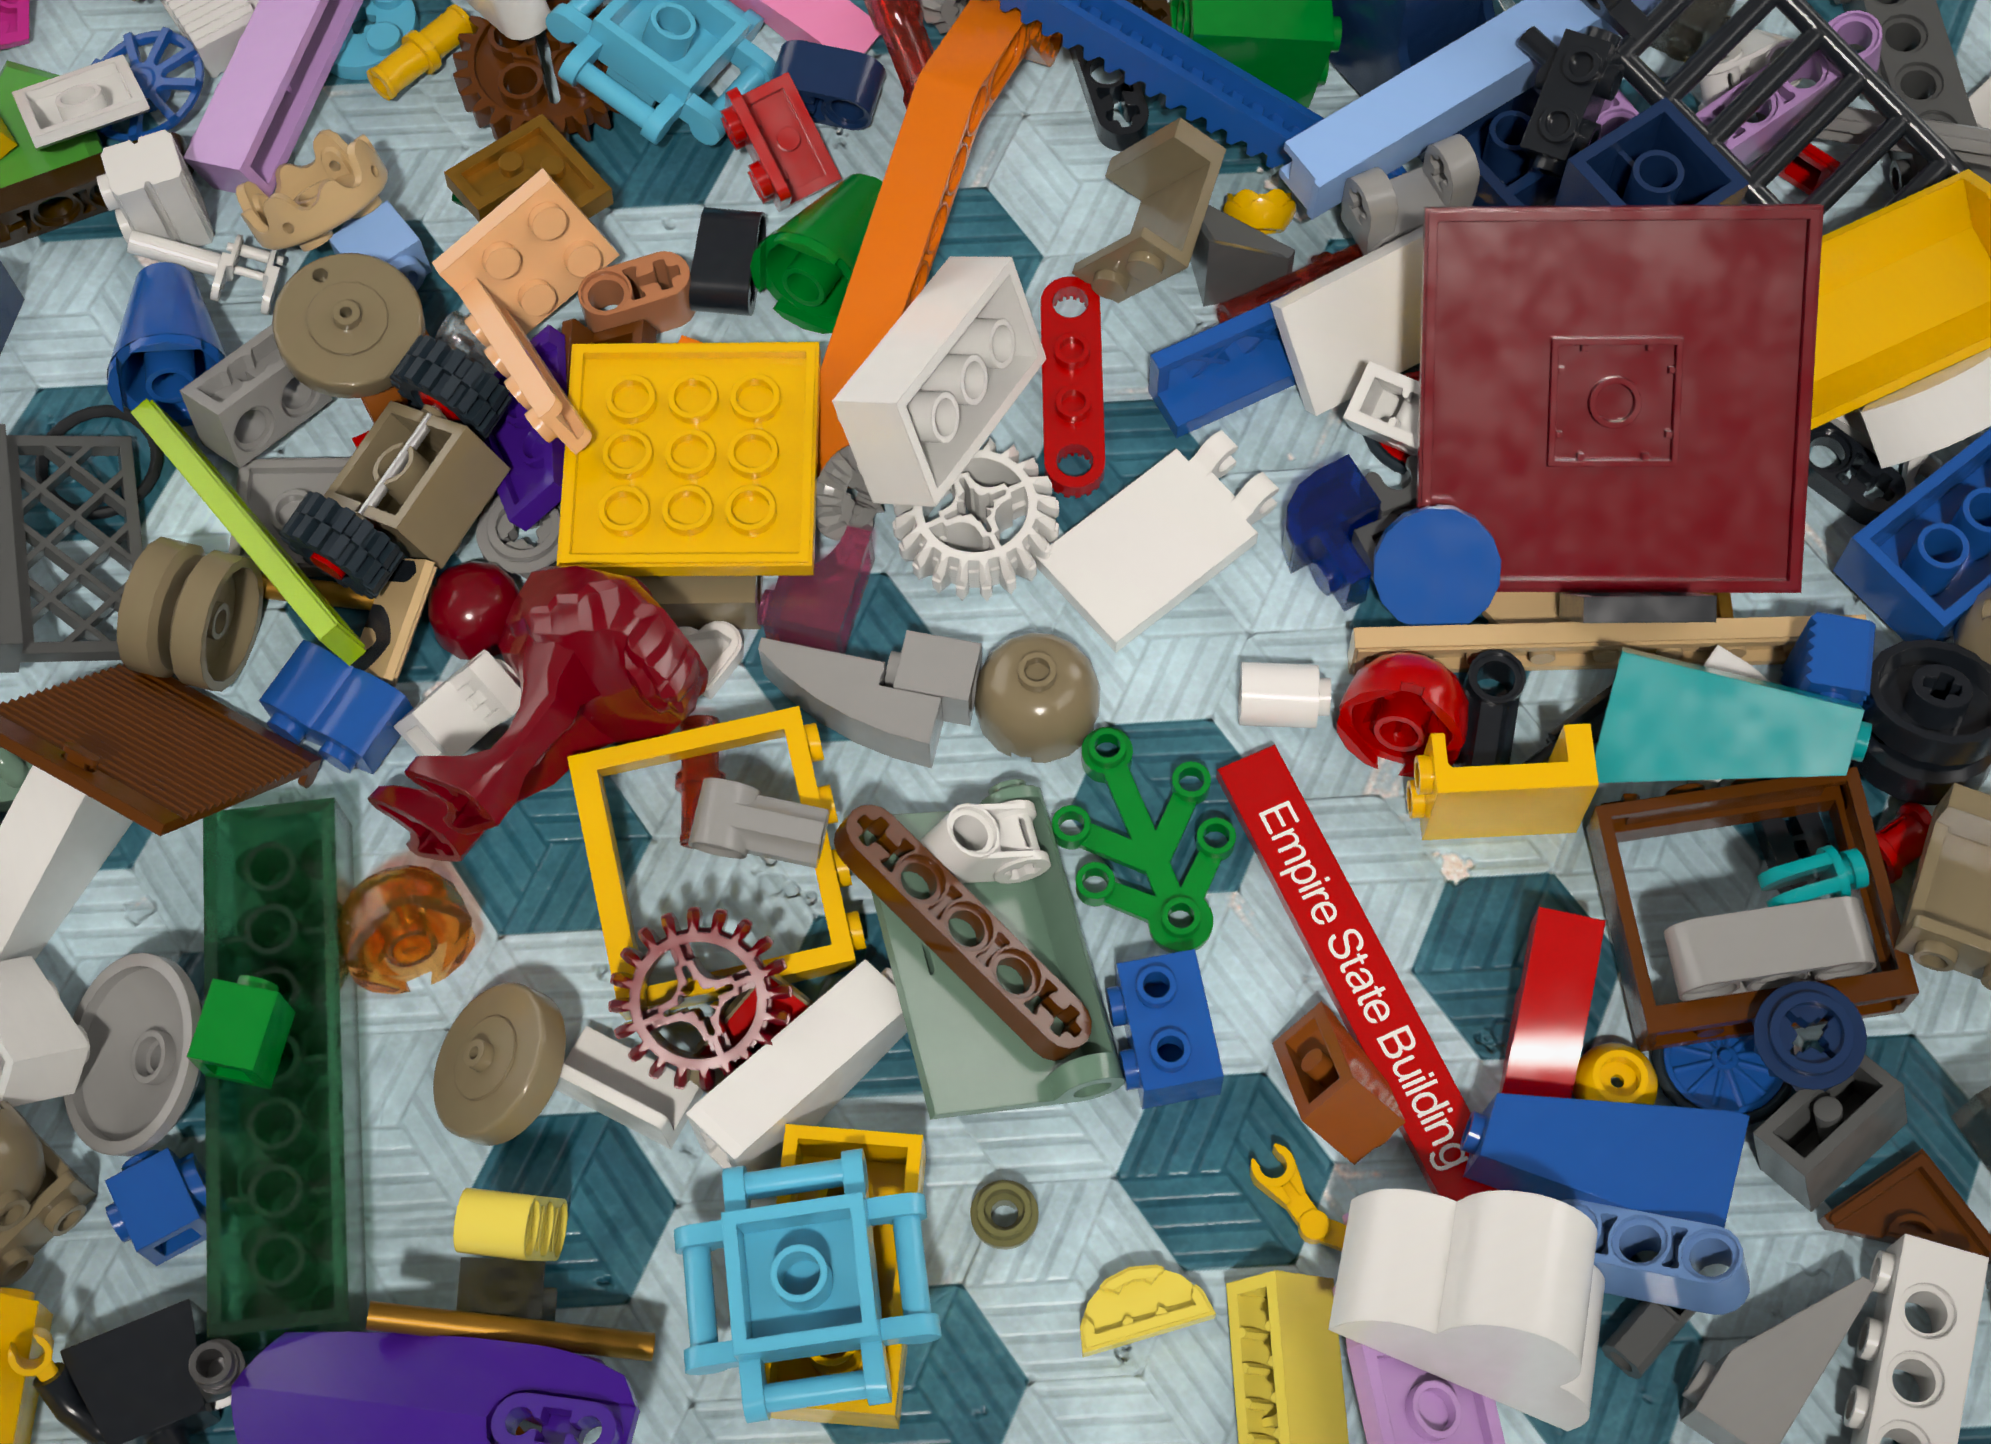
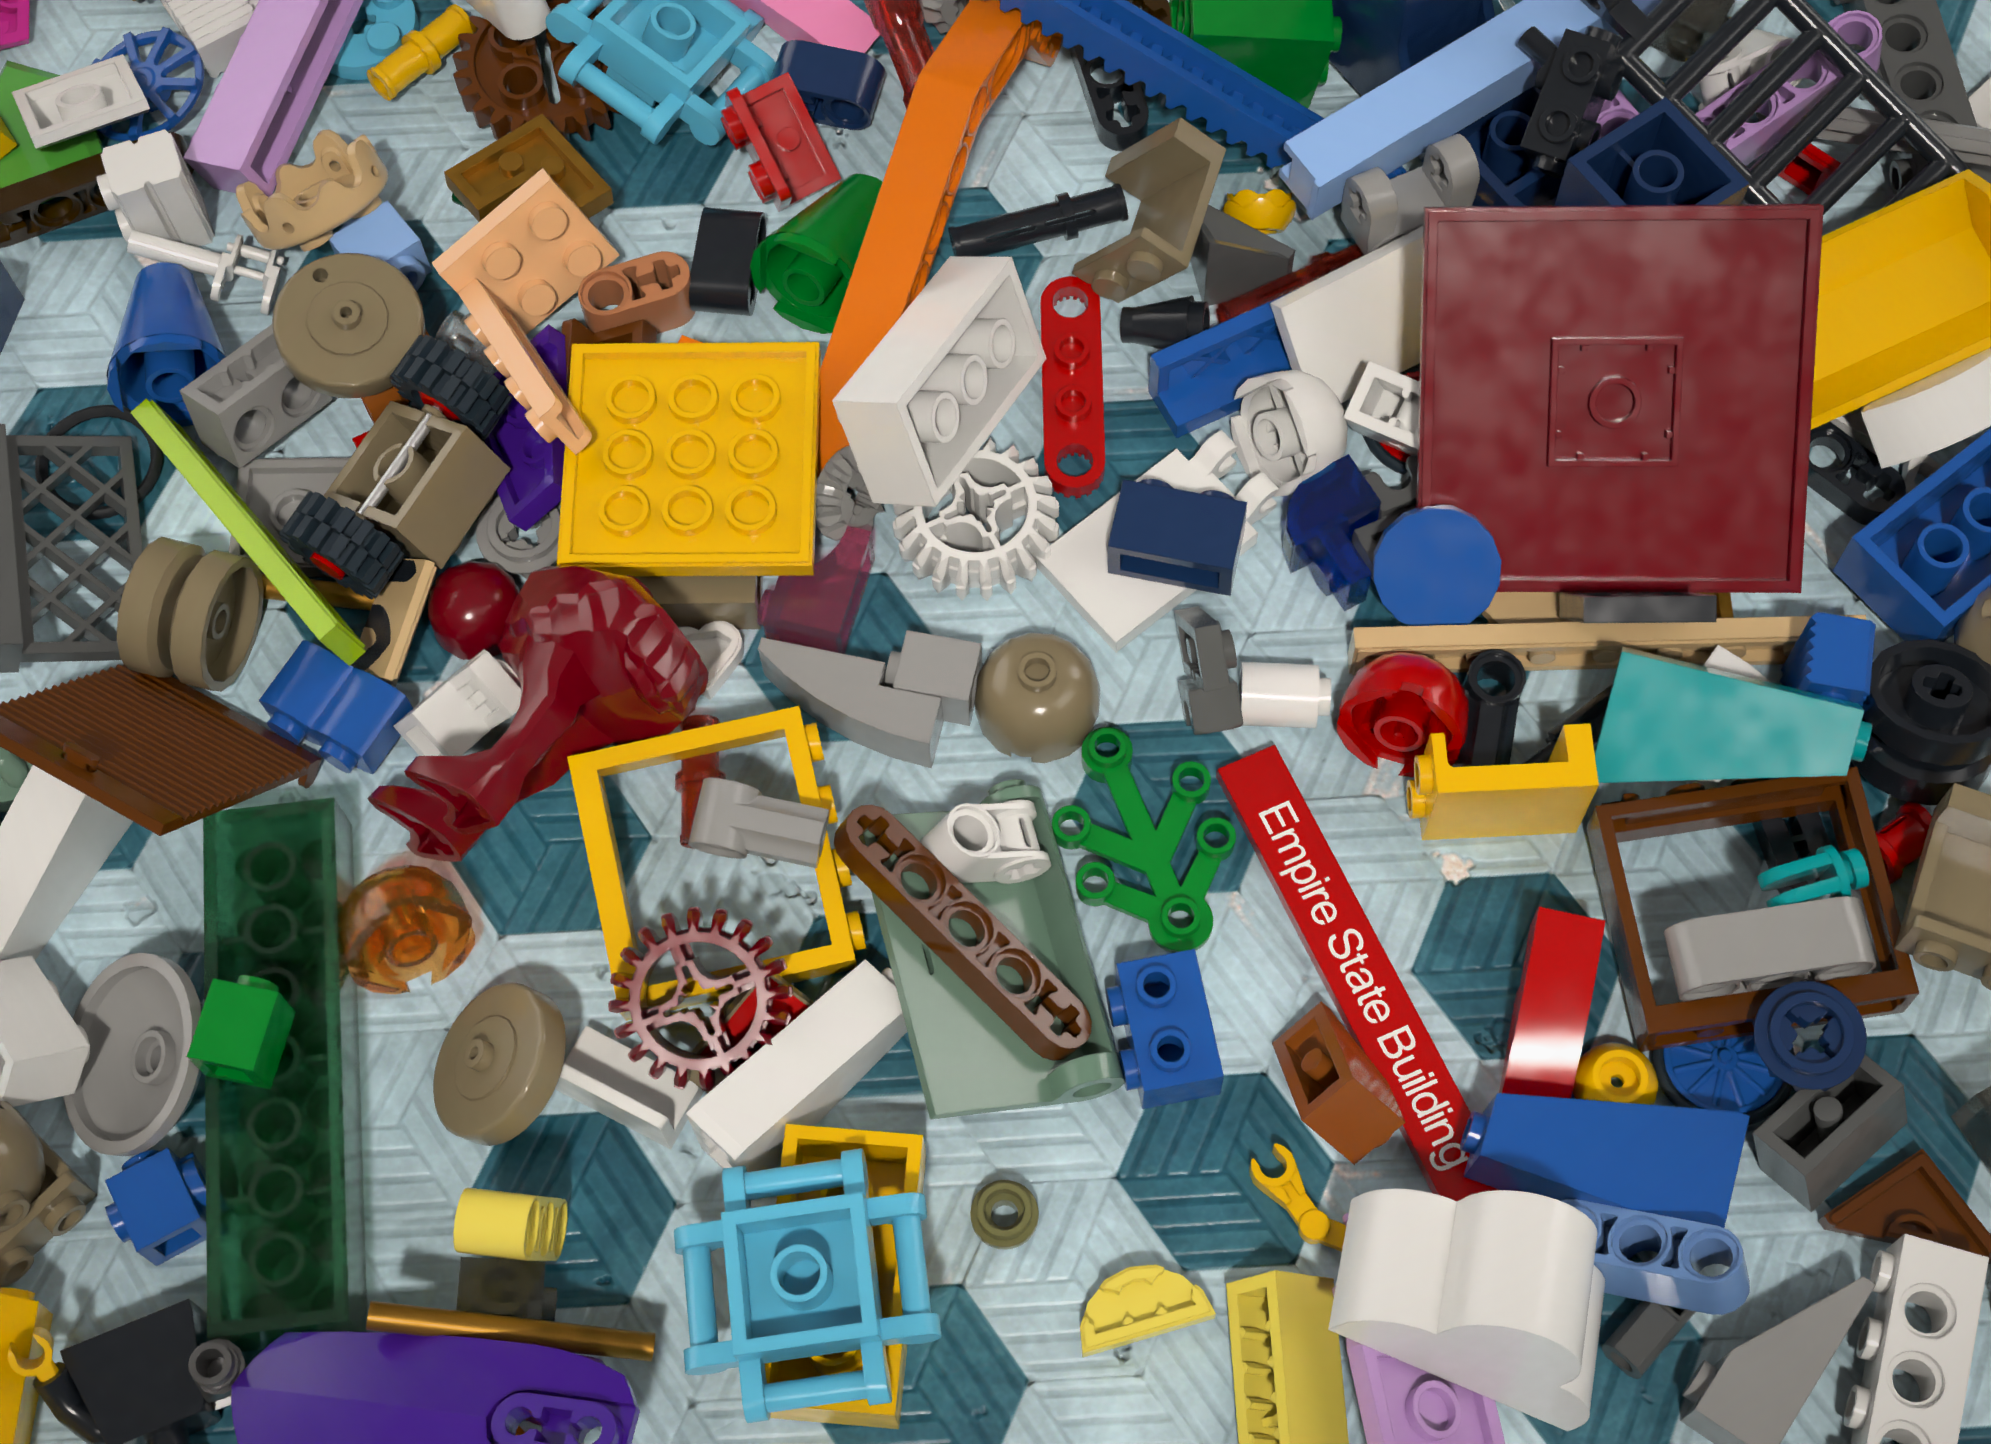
none -> black pin [948,183,1129,257]
none -> dark blue brick [1108,479,1247,596]
none -> black cone [1120,295,1210,349]
none -> dark grey plate [1174,606,1243,735]
none -> white cylinder [1231,370,1348,497]

